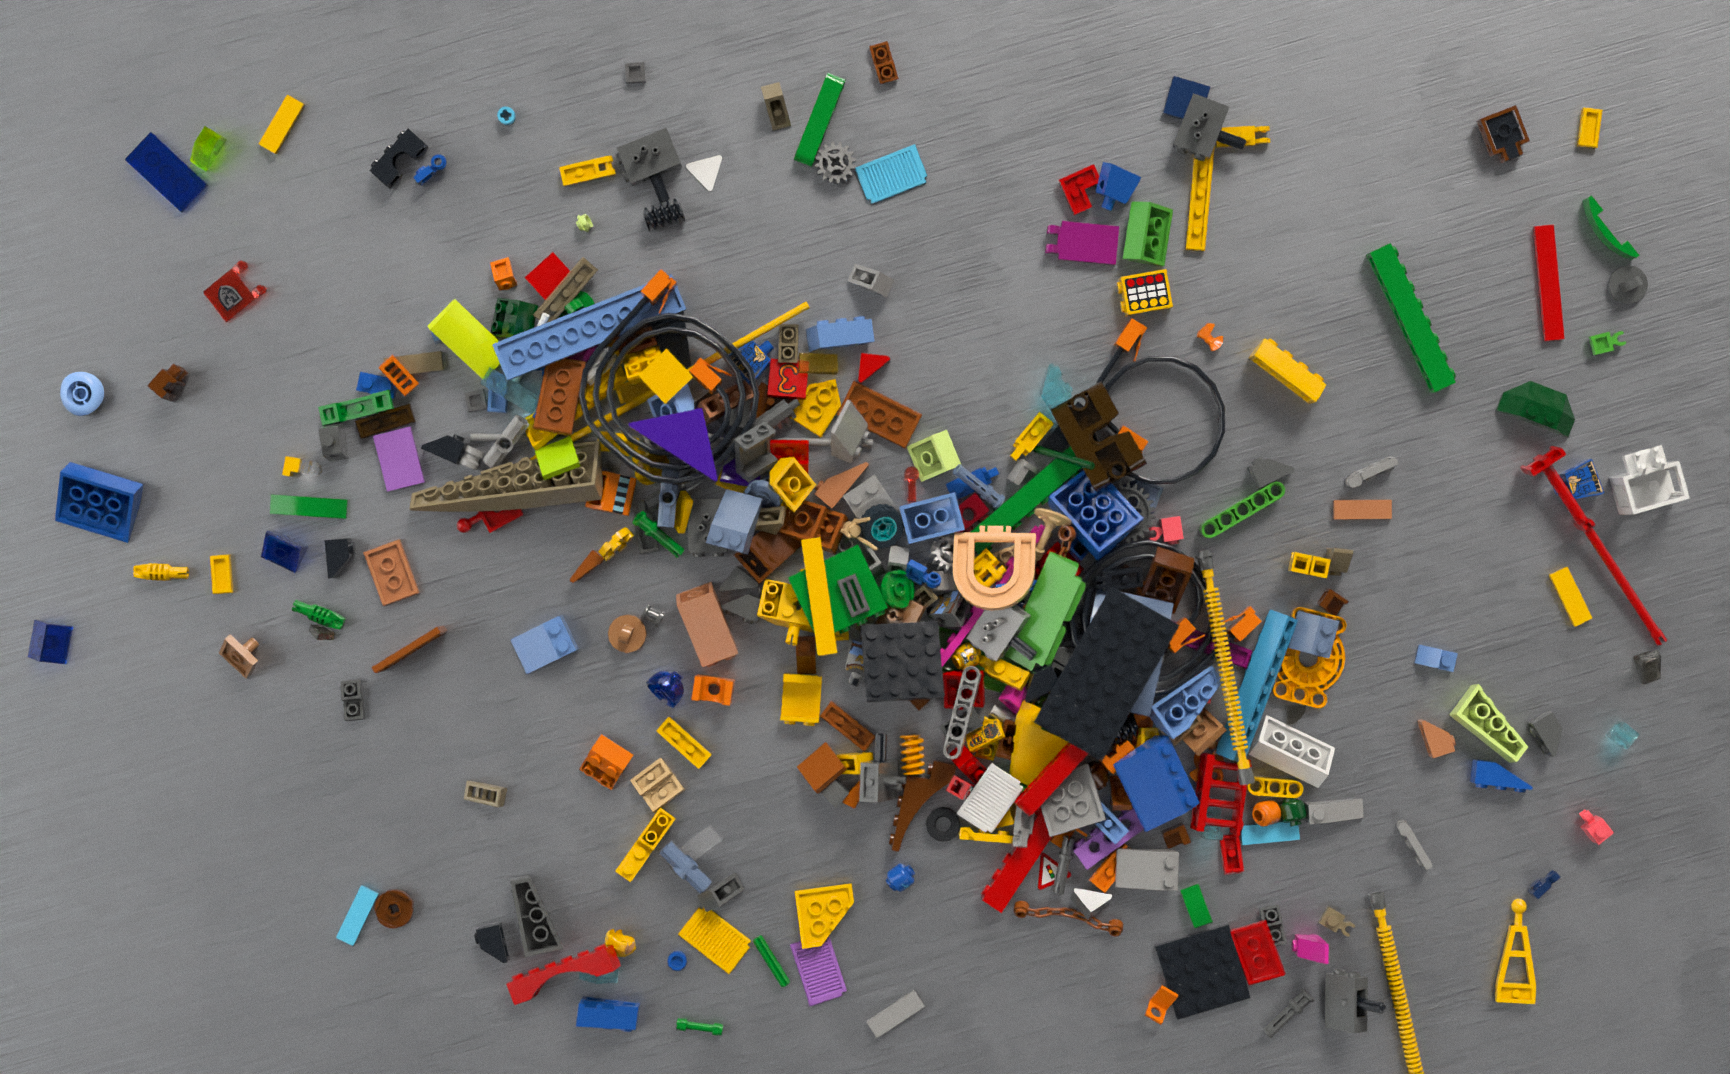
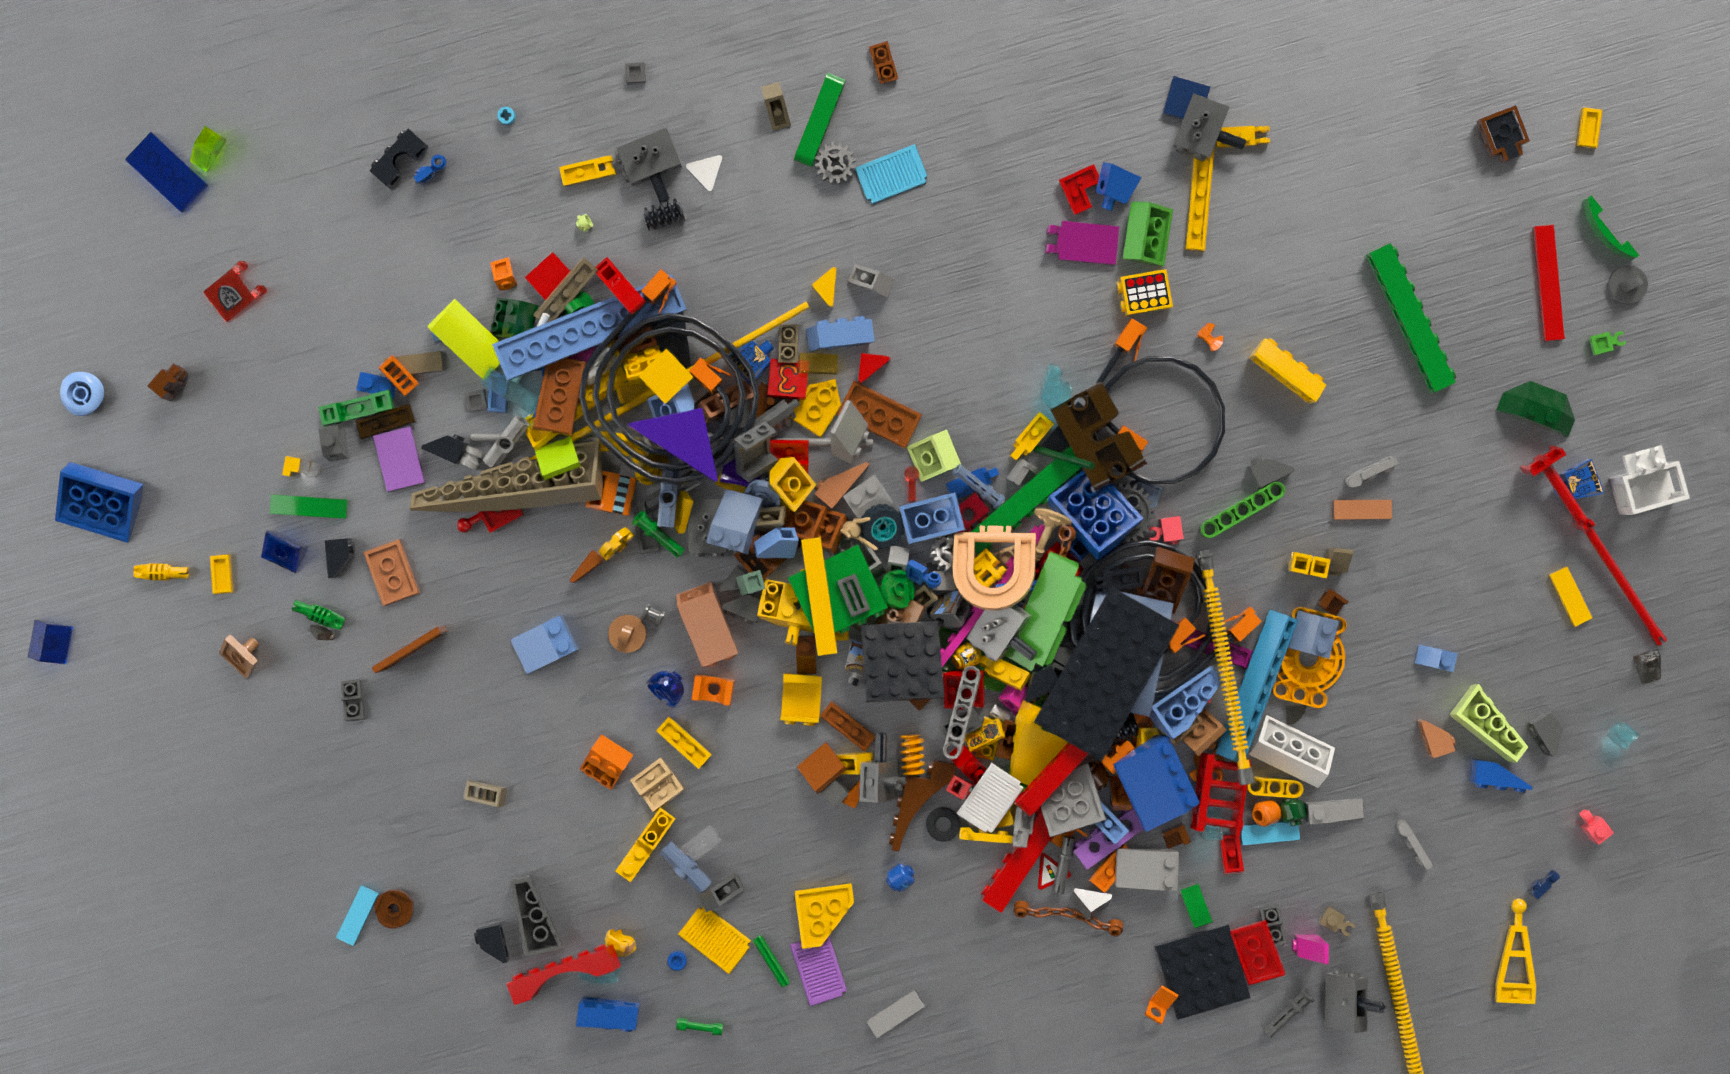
yellow tile [259,94,305,155] -> none
none -> red slope [596,257,646,314]
none -> sand green panel [736,570,766,596]
none -> medium blue slope [753,528,799,558]
none -> yellow slope [812,267,837,308]

